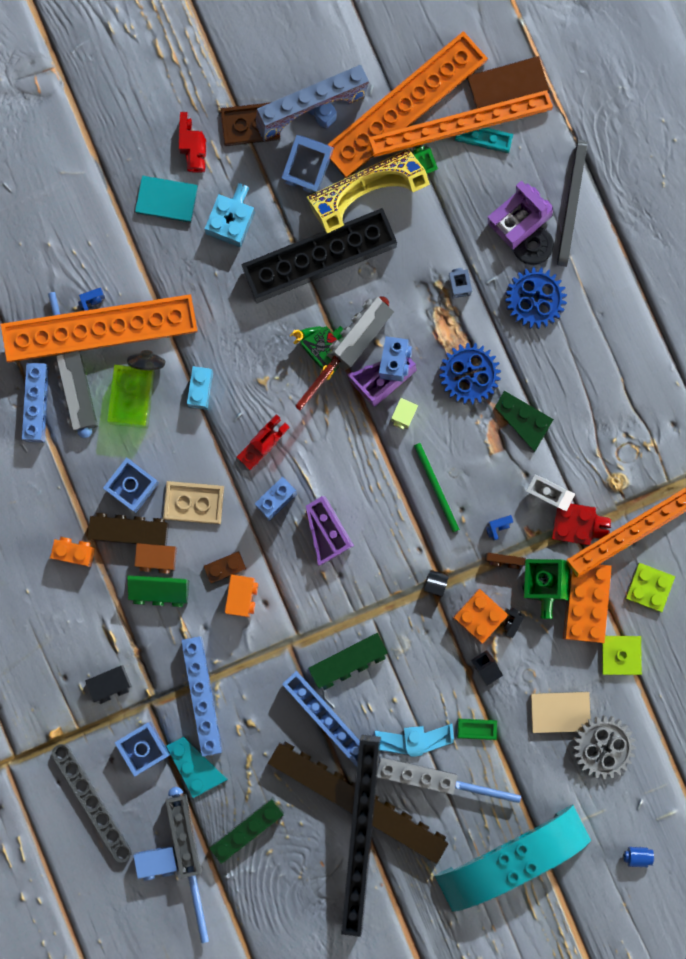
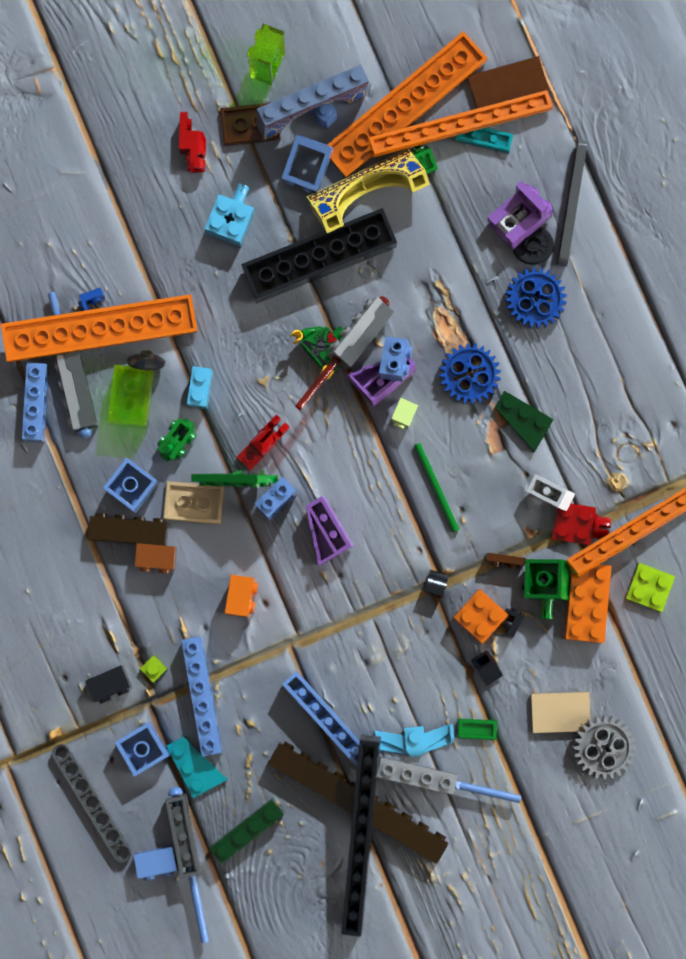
orange brick [50,537,95,567] -> none
green slope [127,575,190,607] -> none
teal tile [135,175,198,223] -> none
reddish brown plate [204,551,246,584] -> none
dark green brick [308,632,388,690] -> none
teal slope [434,804,591,912] -> none
sand blue brick [448,268,472,299] -> none
blue bracket [486,515,513,541] -> none
lime plate [602,636,642,675] -> none
blue brick [624,847,654,867] -> none
none -> lime plate [140,655,167,683]
none -> green brick [157,418,197,462]
none -> green plate [191,470,278,487]
none -> clear neon green brick [247,23,286,85]

